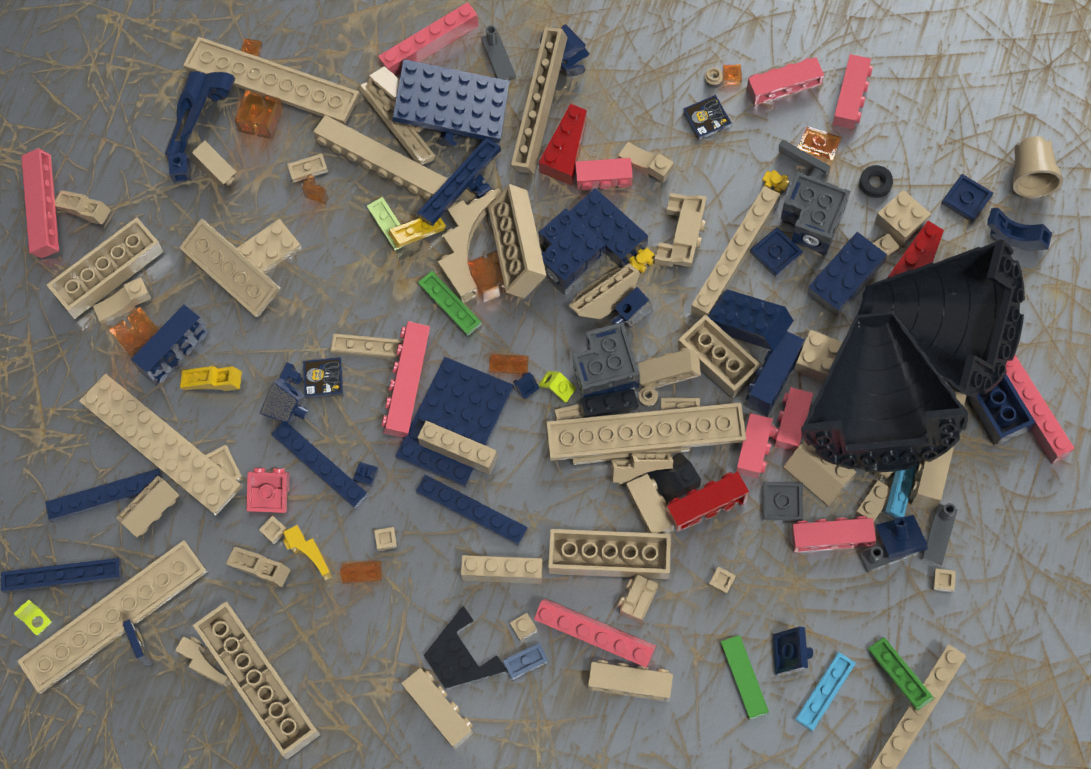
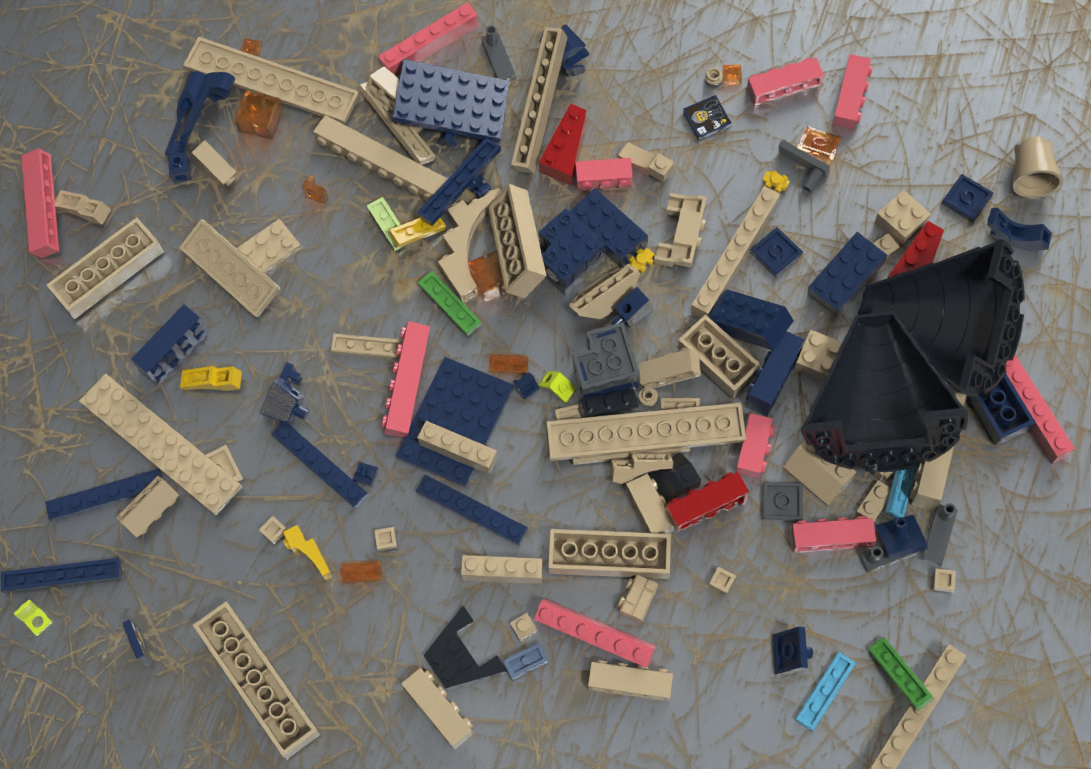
tan plate [17,540,207,694] -> none
tan slope [93,277,151,324] -> none
clear orange piece [110,307,159,358] -> none
tan slope [175,636,231,688] -> none
tan slope [226,547,291,587] -> none
coral plate [247,467,290,513] -> none
tan plate [287,153,328,183] -> none
tile [303,357,344,399] -> none
bright green tile [721,635,769,720] -> none
coral brick [773,387,813,452] -> none
dark grey piece [780,172,851,255] -> none
black tyre [859,165,893,198] -> none

